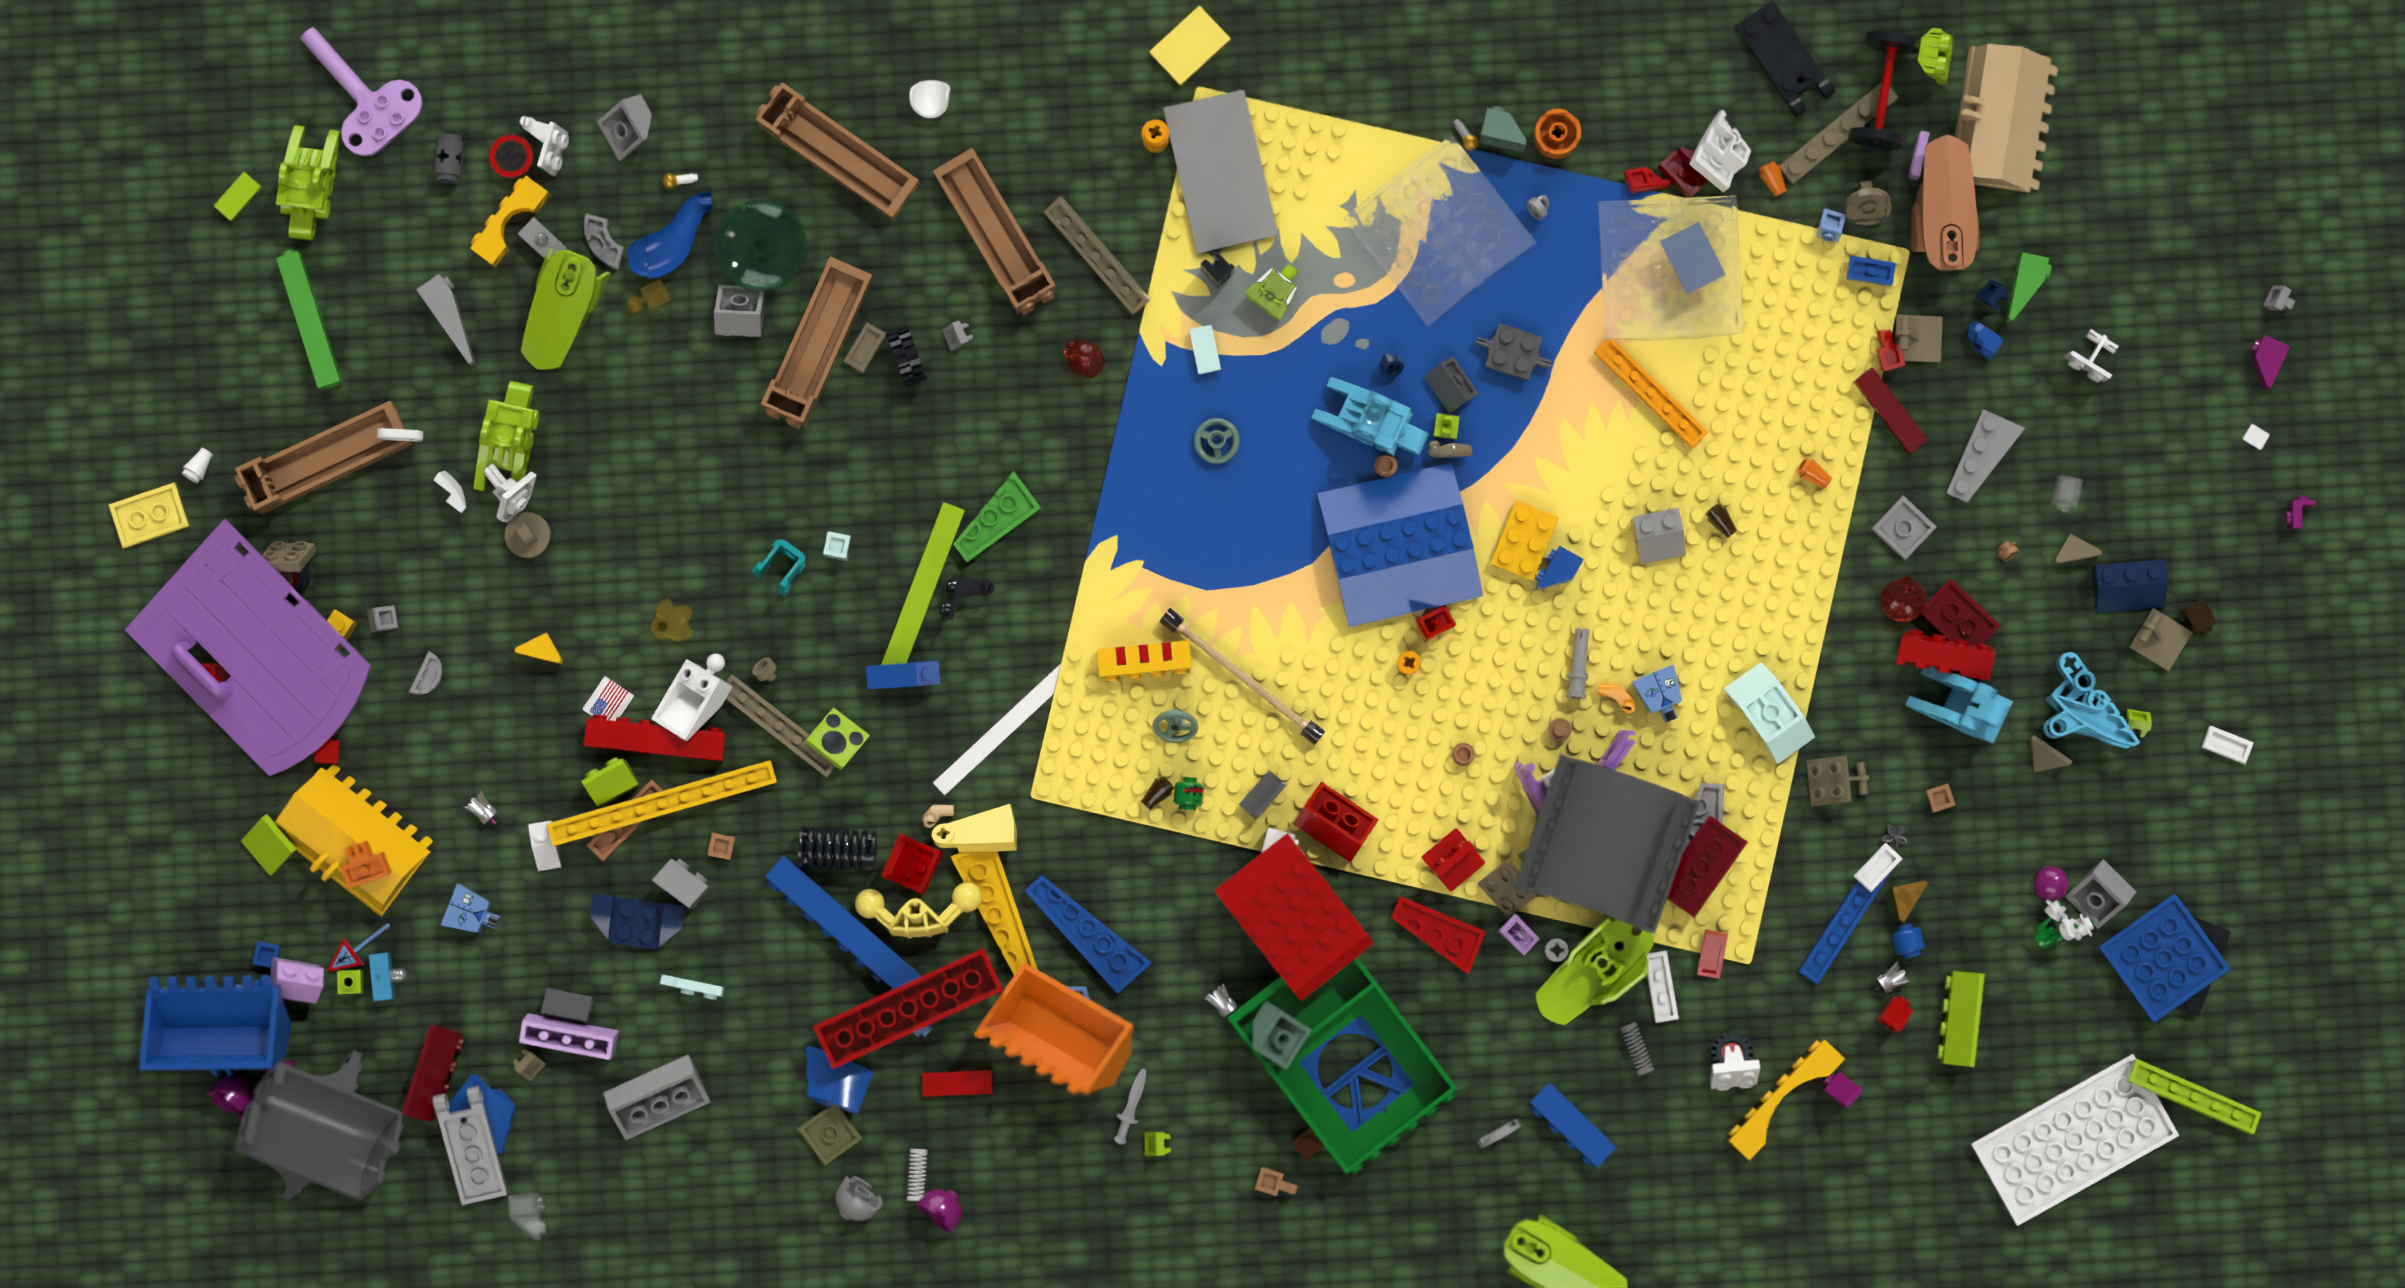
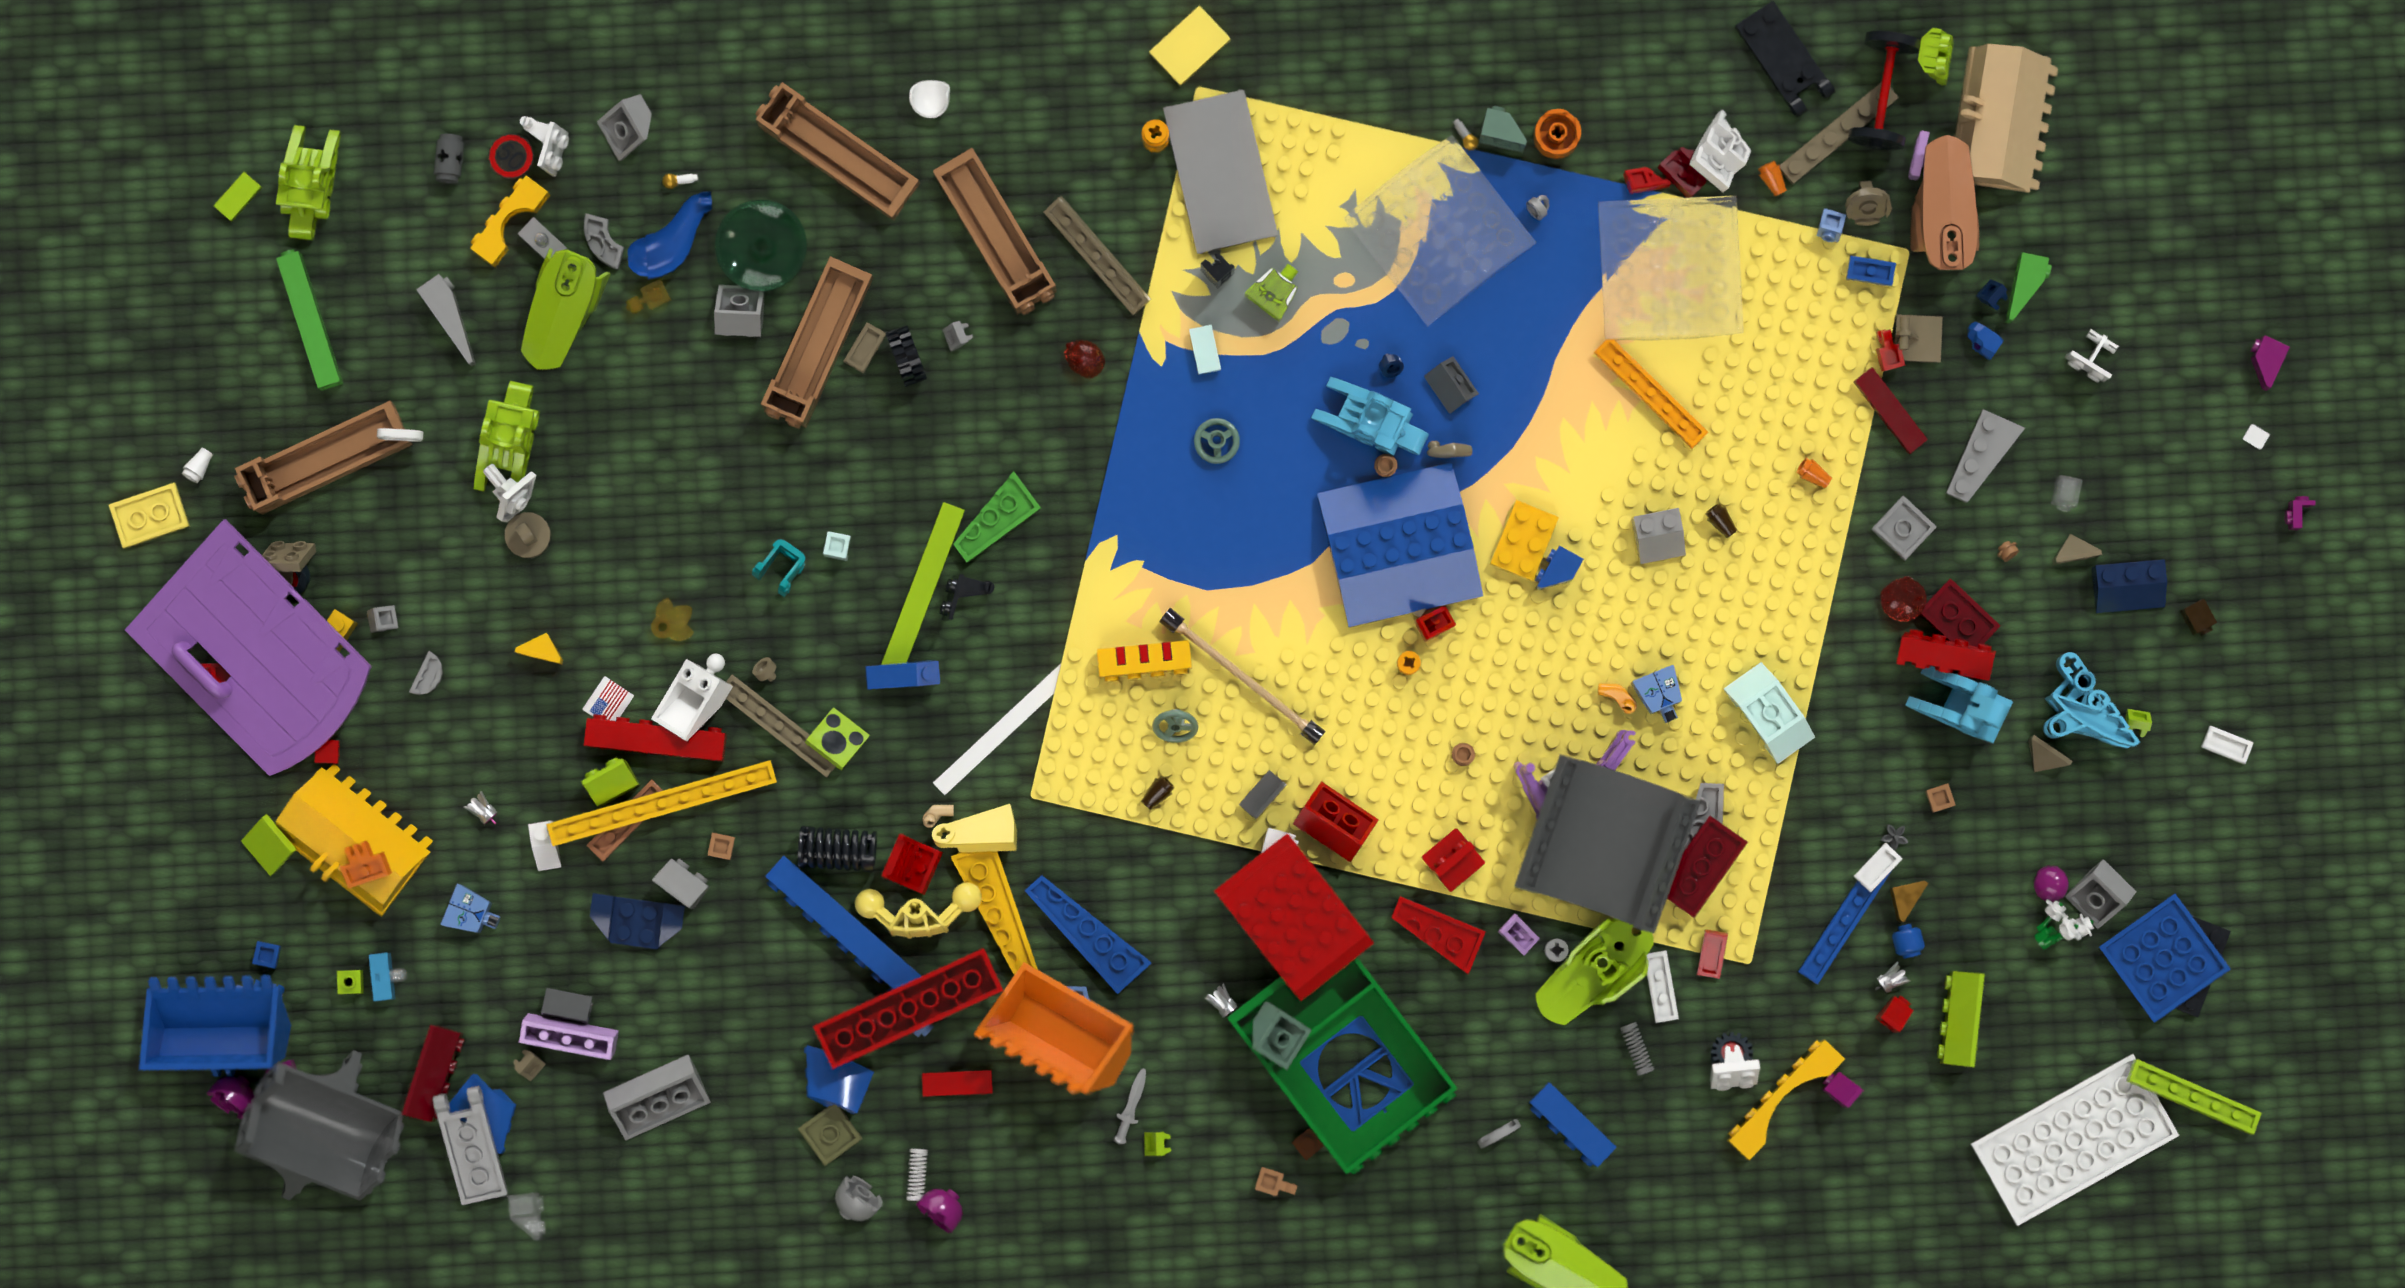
lavender slope [271,957,324,1004] -> none
lavender piece [300,27,423,156] -> none
piece [327,923,390,972] -> none
white slope [433,471,466,513] -> none
light aqua plate [660,975,725,1000] -> none
green head [1173,777,1204,811] -> none
lime tile [1433,413,1460,440] -> none
dark grey plate [1475,323,1552,382] -> none
dark tan plate [1477,850,1539,918] -> none
medium nougat plate [1548,718,1572,741] -> none
light grey pin [1566,628,1590,699] -> none
sand blue window [1660,222,1726,294] -> none
dark tan plate [1806,756,1869,806] -> none
dark tan plate [2129,608,2193,671] -> none
light grey tile [2263,285,2295,310] -> none

